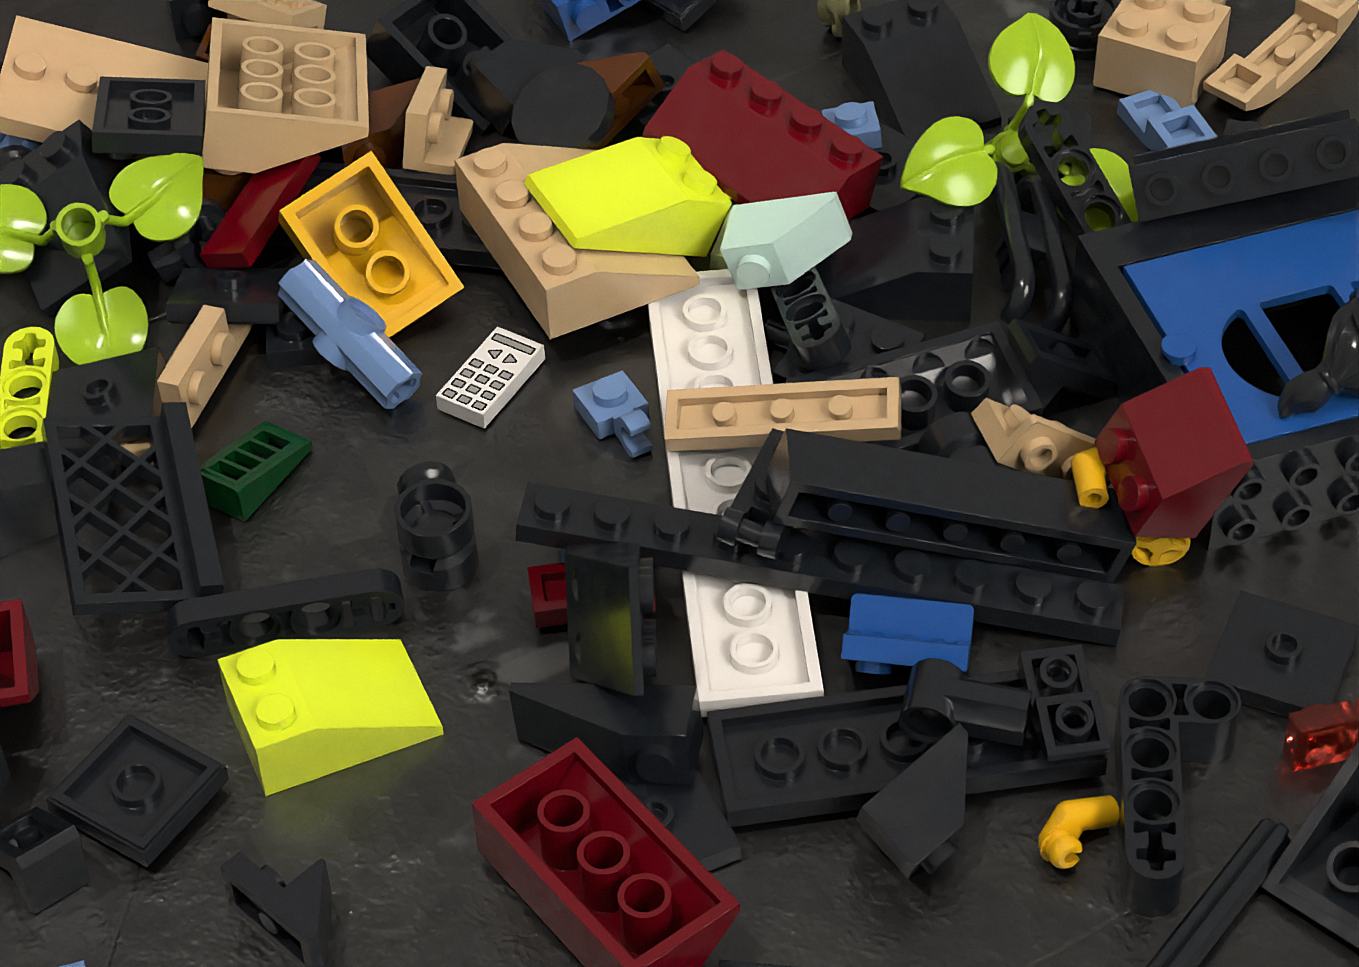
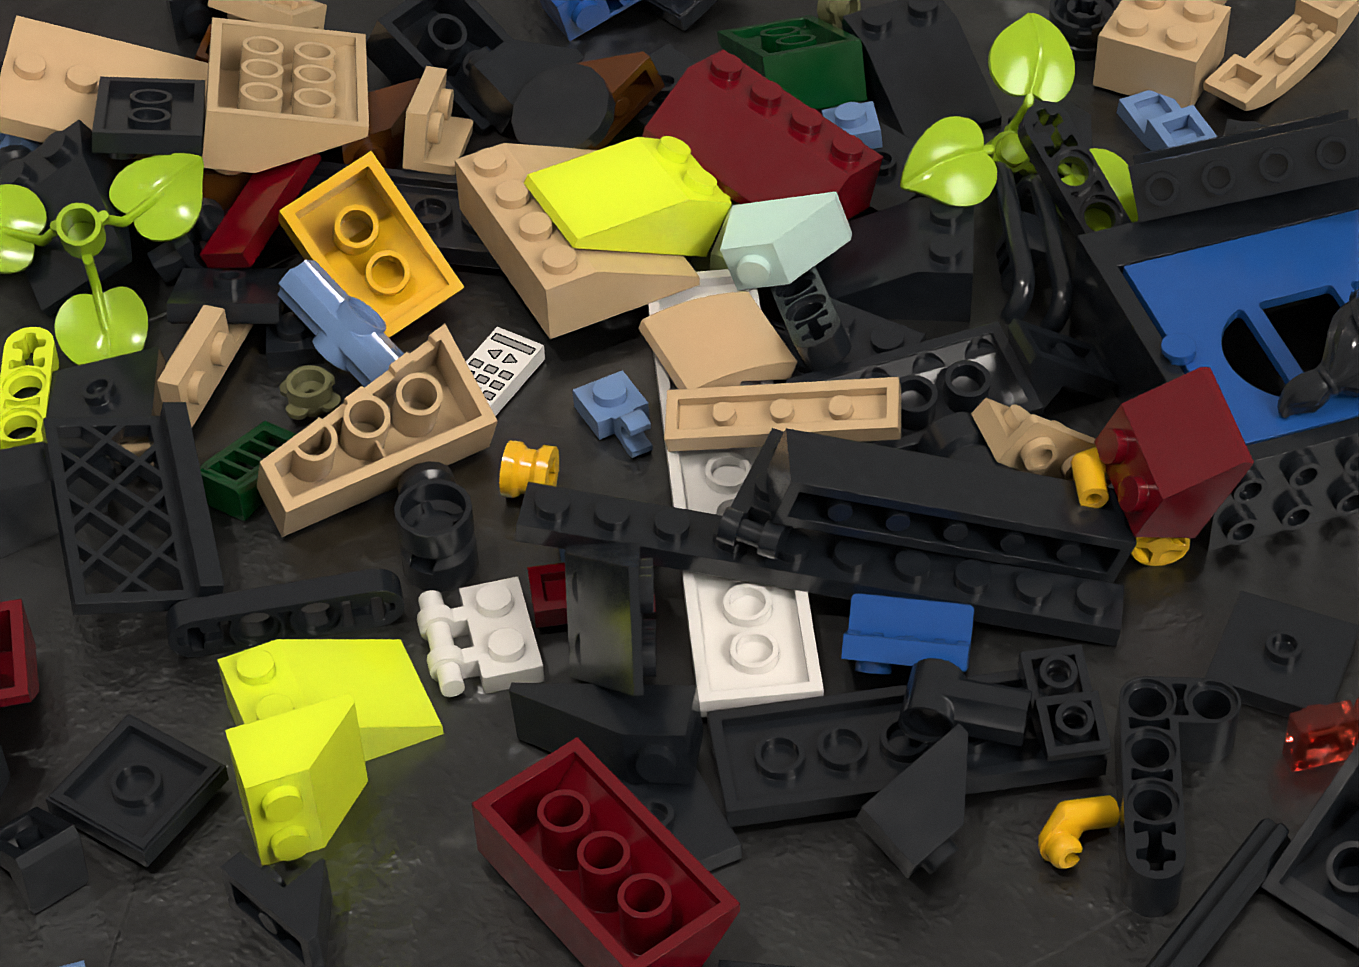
none -> neon yellow slope [225,692,368,866]
none -> tan wedge [257,324,498,537]
none -> olive plate [280,365,341,420]
none -> white plate [417,576,545,697]
none -> yellow wheel [499,440,559,499]
none -> tan slope [638,291,797,389]
none -> dark green slope [717,15,867,113]

